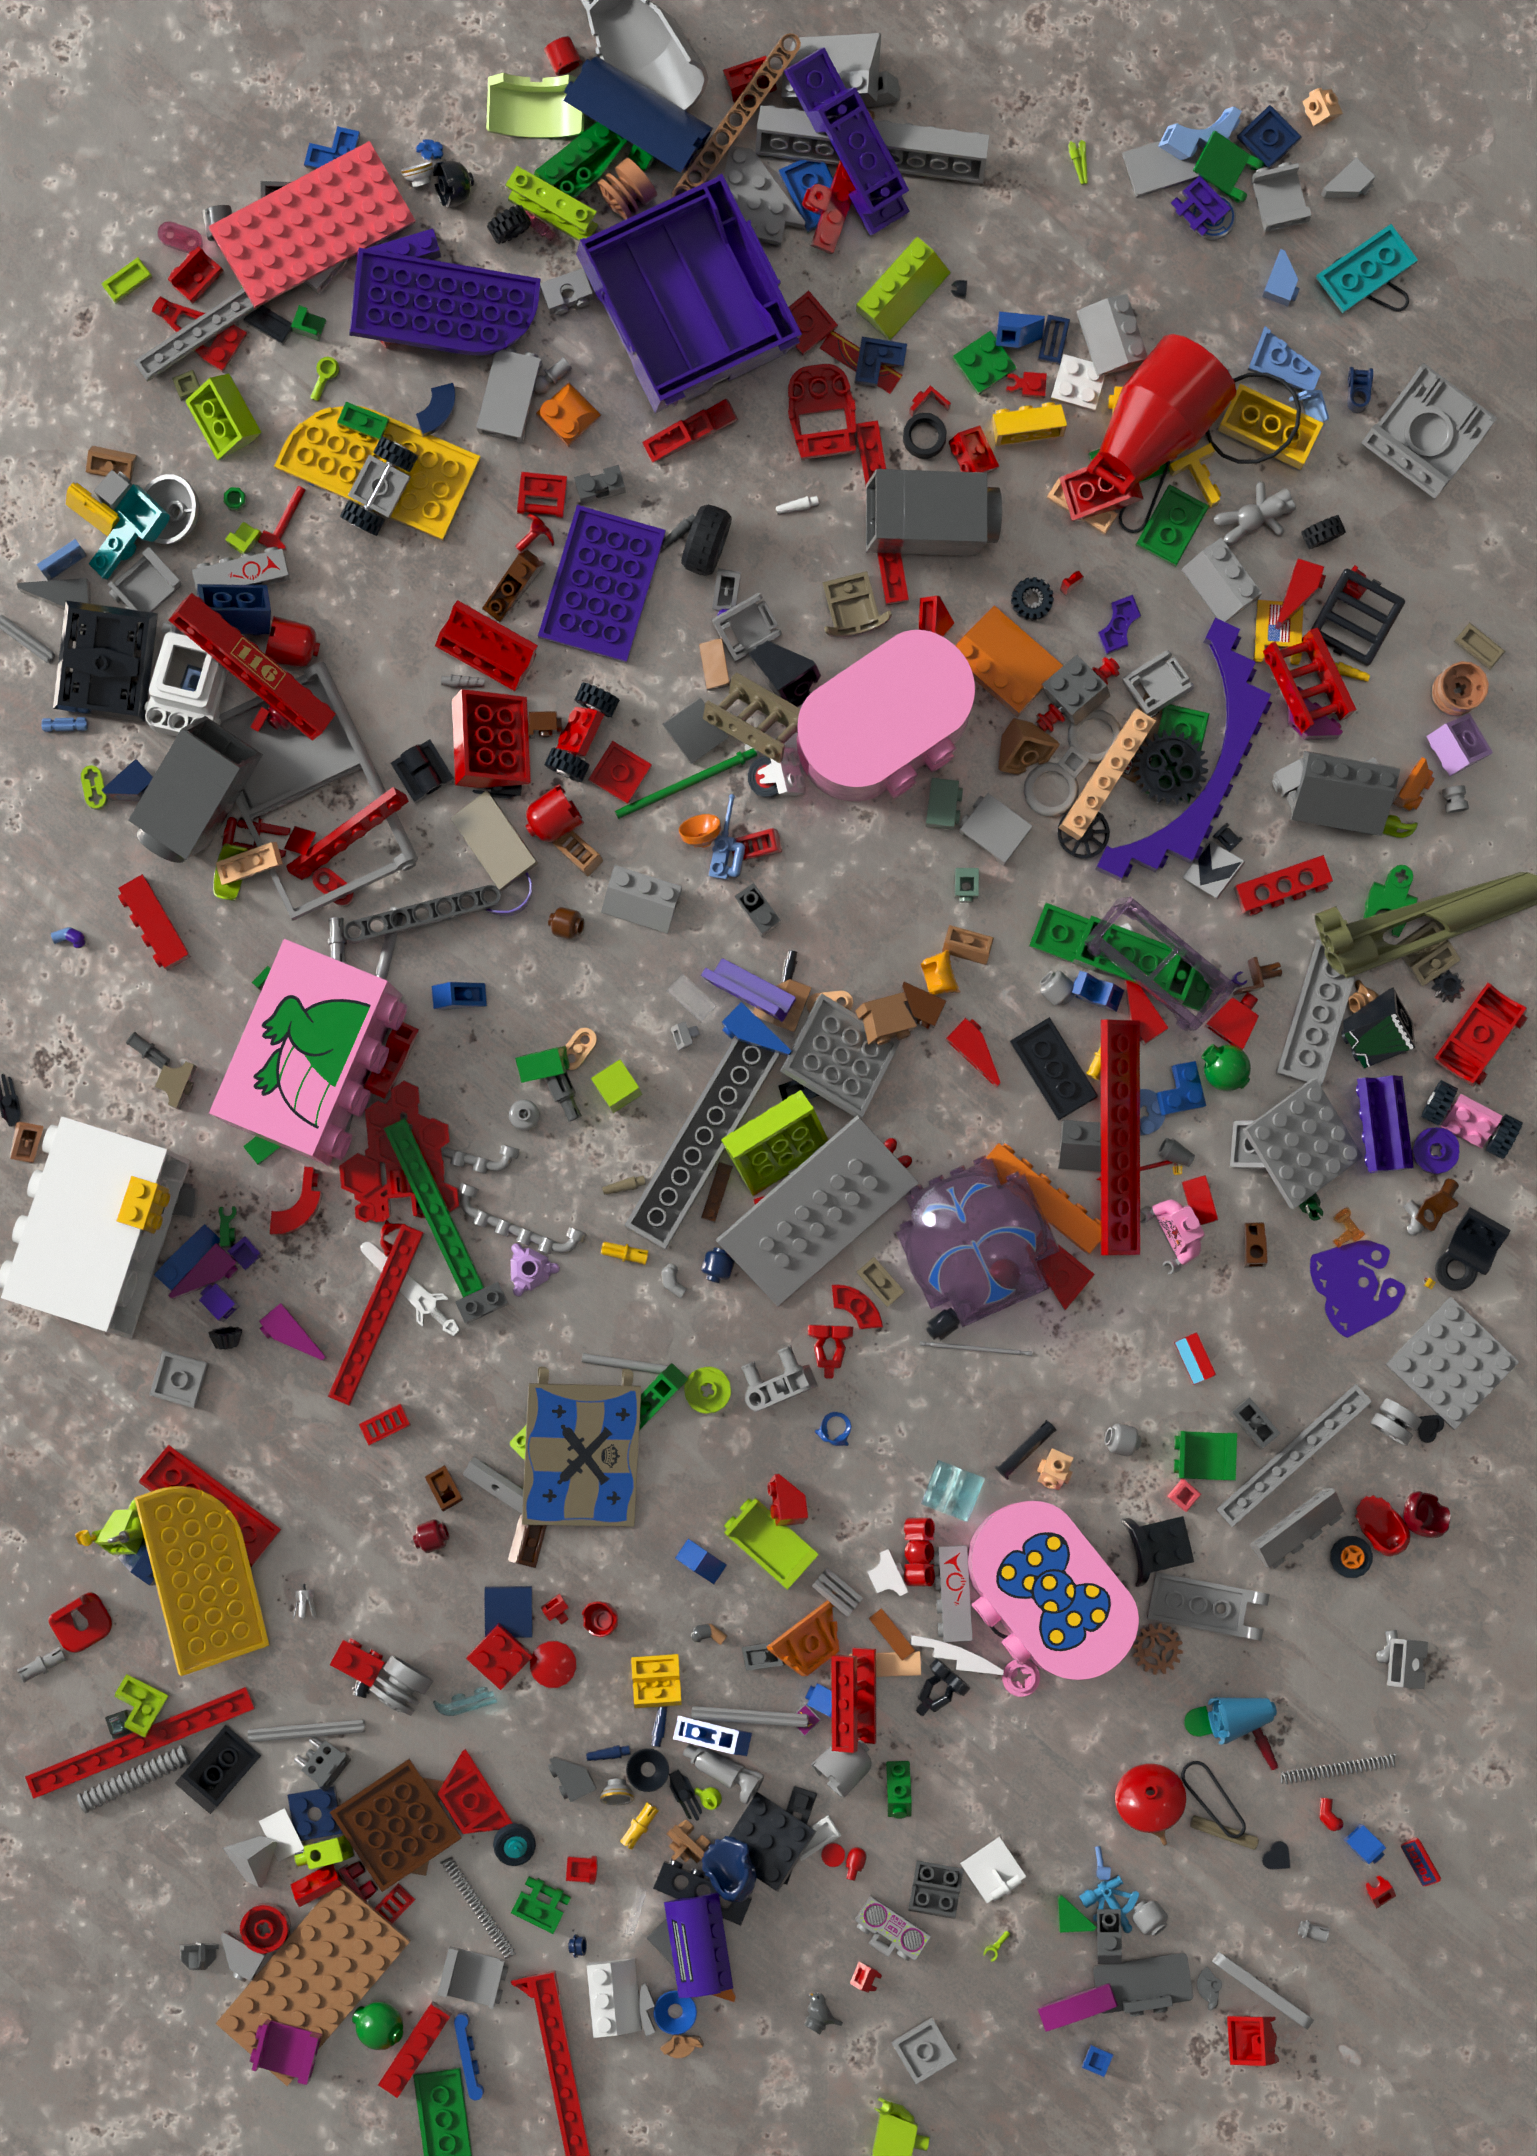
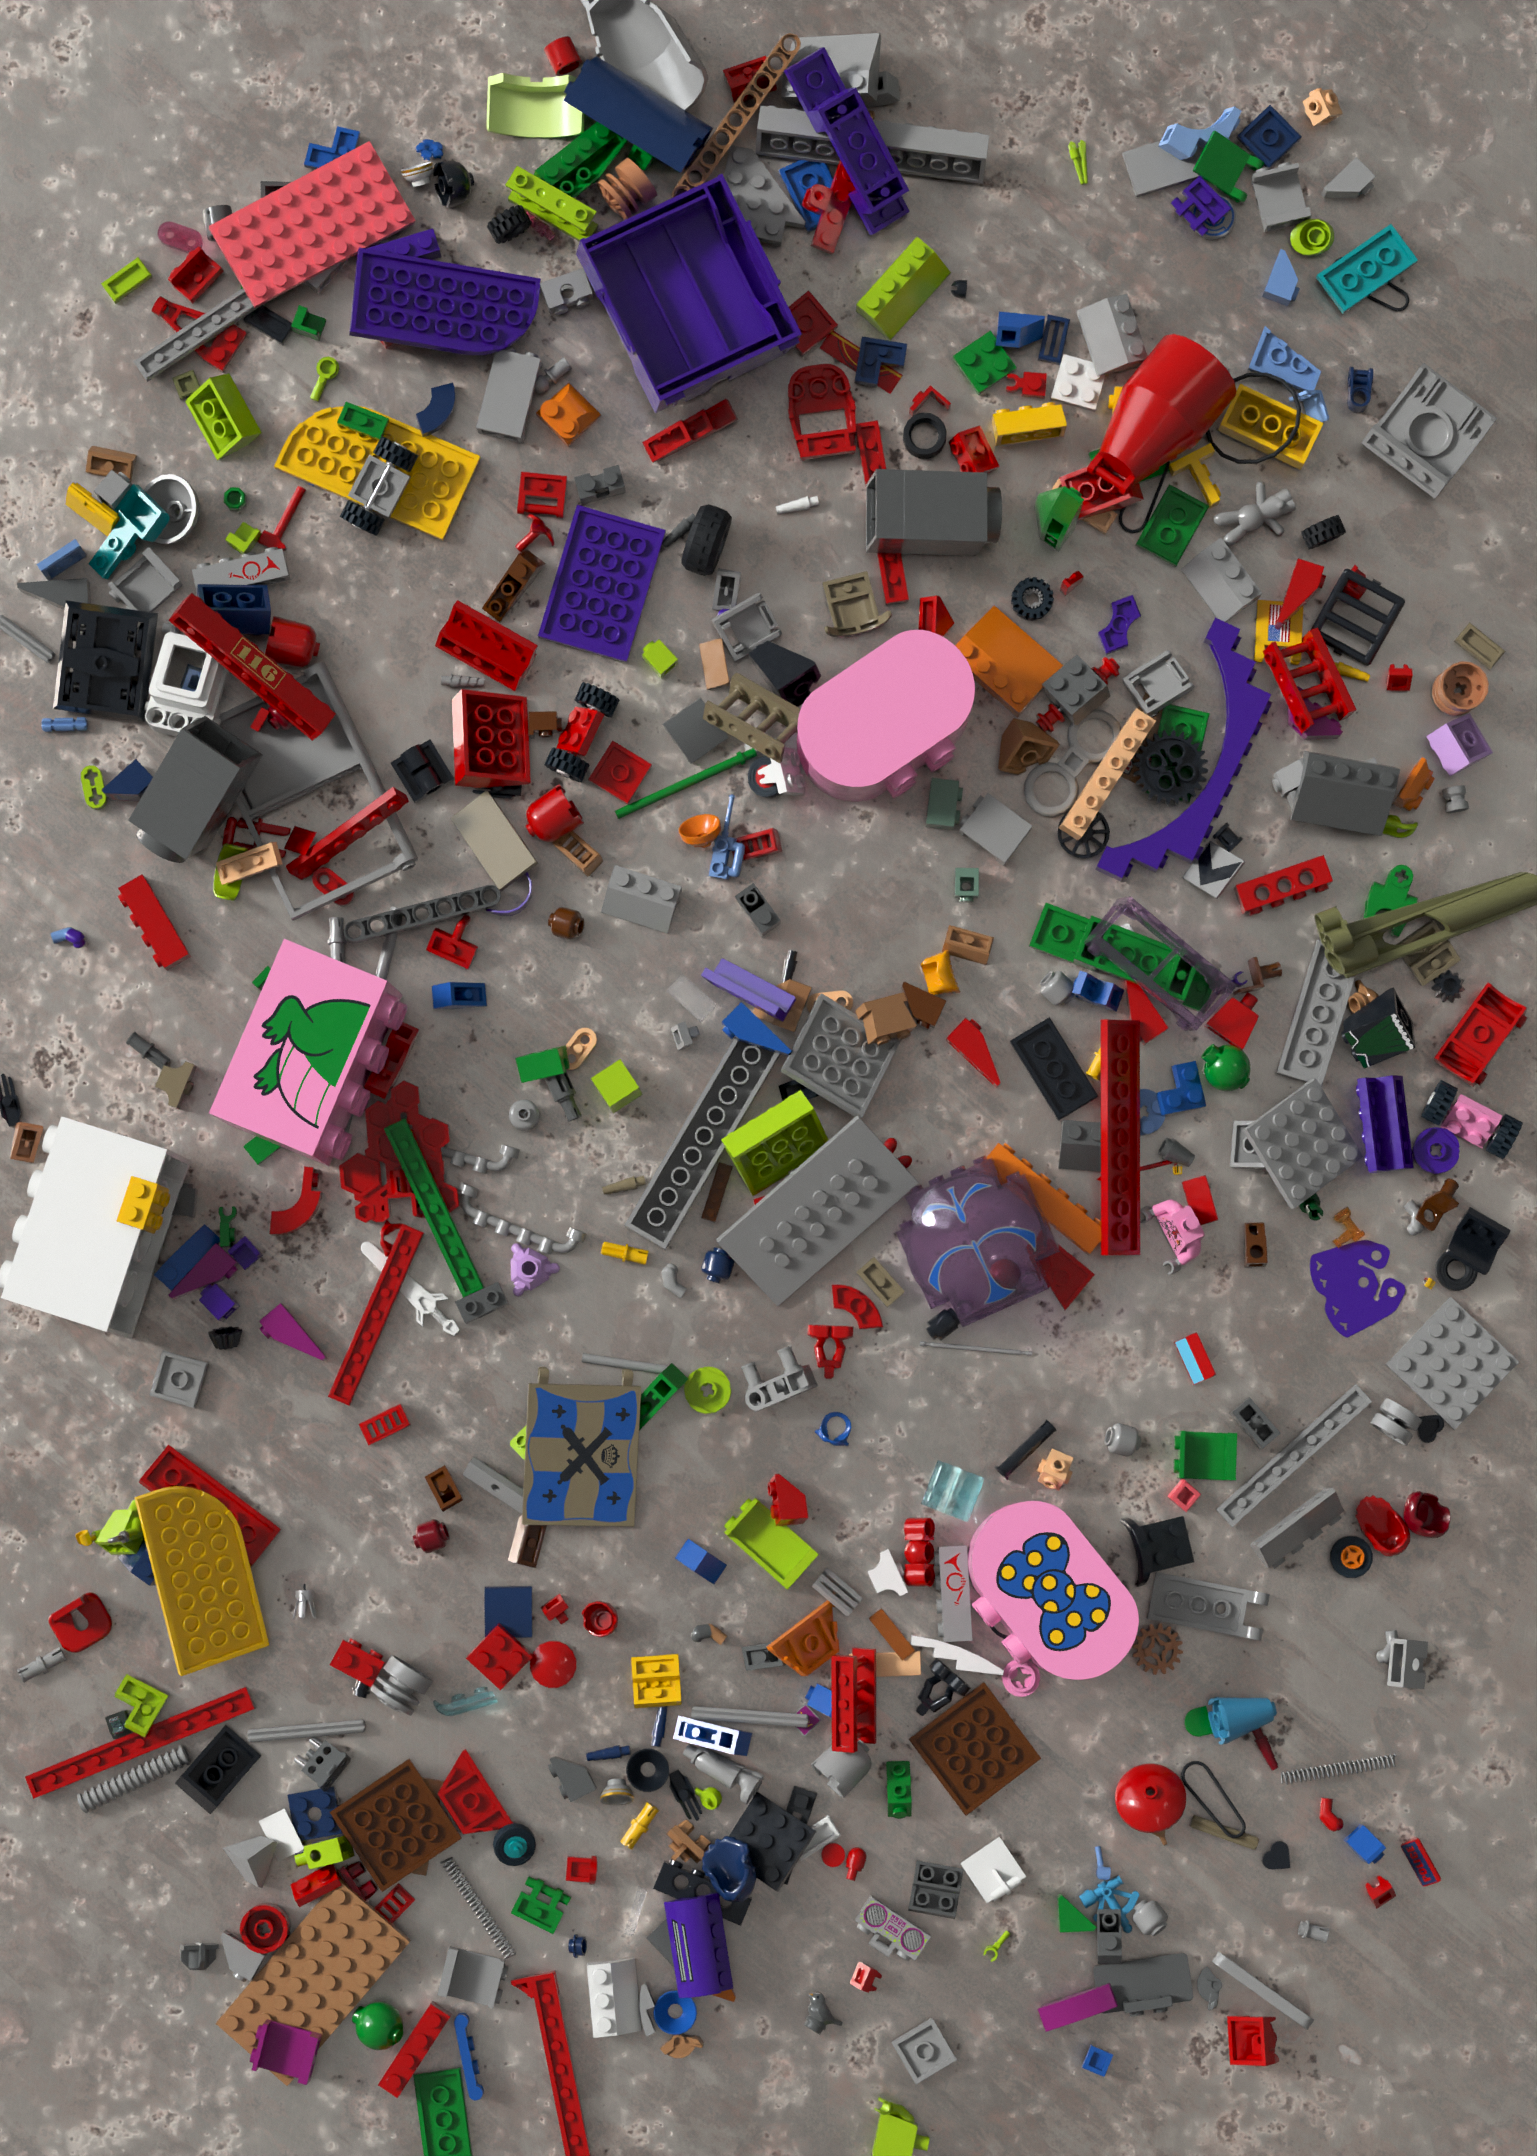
none -> red plate [426,915,478,969]
none -> lime brick [642,639,678,679]
none -> reddish brown plate [909,1682,1041,1816]
none -> green wedge [1034,486,1084,552]
none -> lime hat [1290,219,1334,256]
none -> red tile [1386,664,1413,691]

